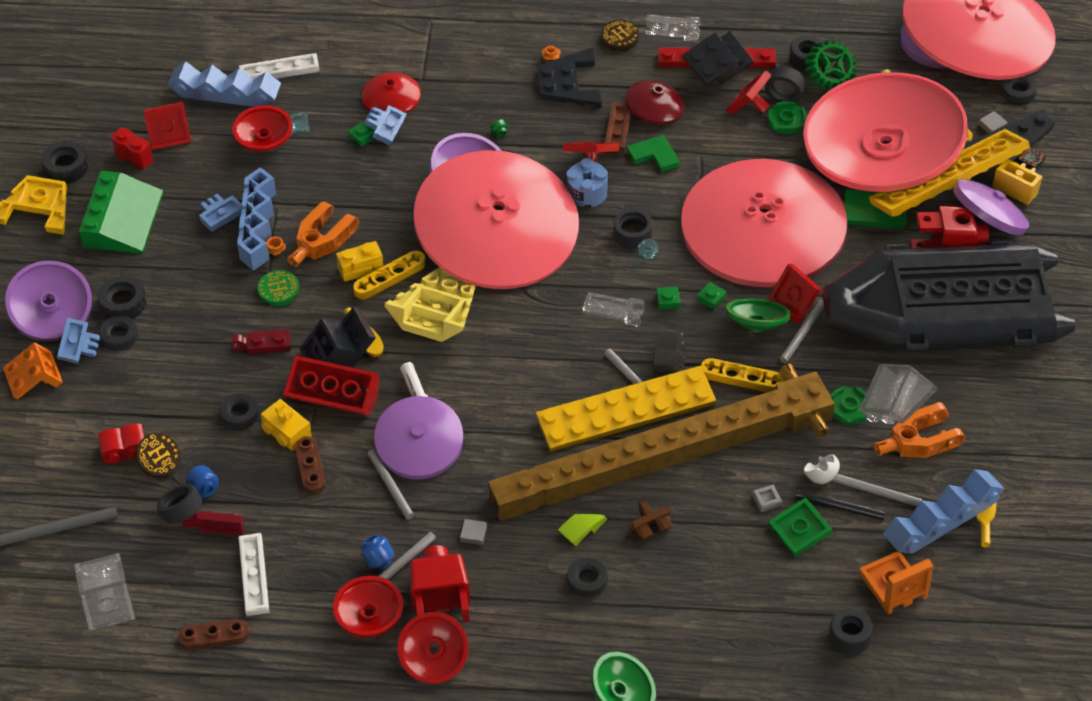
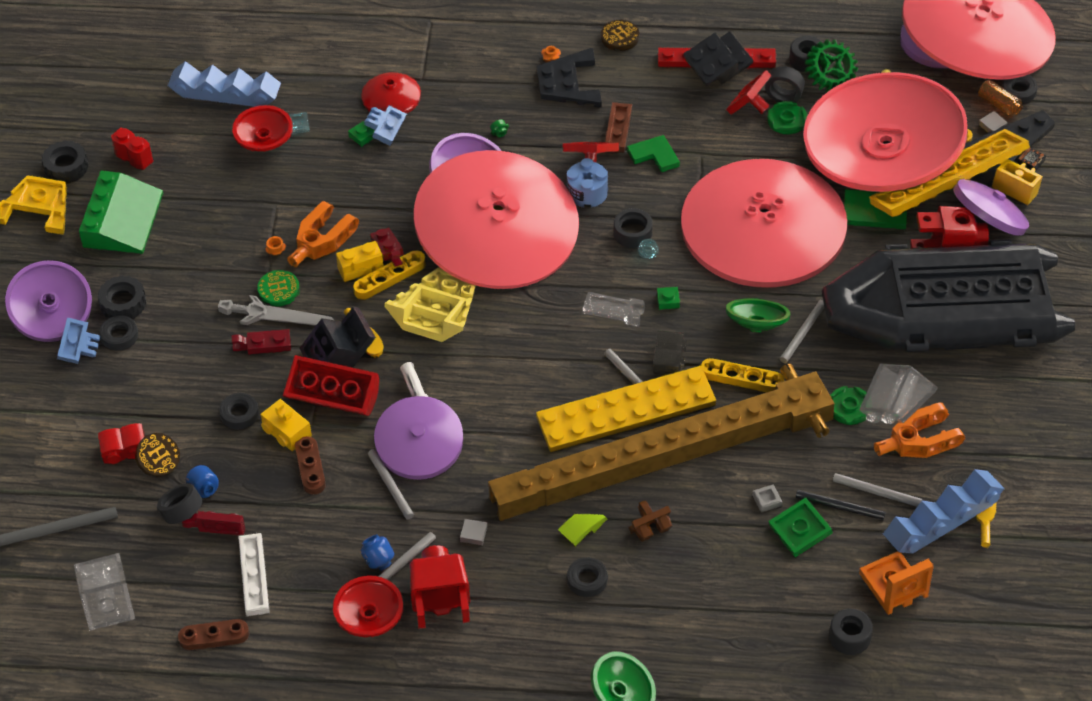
orange bracket [3,342,63,400] -> none
red tile [143,102,192,150] -> none
medium blue hinge [199,194,242,232] -> none
medium blue brick [237,167,276,271] -> none
white tile [239,53,320,79] -> none
red dish [398,612,469,684] -> none
dark red dish [625,80,684,124] -> none
clear plate [646,14,700,42] -> none
green plate [697,282,727,310] -> none
red tile [768,264,821,324] -> none
white hair [803,455,840,484] -> none
none -> light grey sword [218,295,334,325]
none -> dark red plate [370,228,404,267]
none -> clear orange brick [978,80,1023,117]

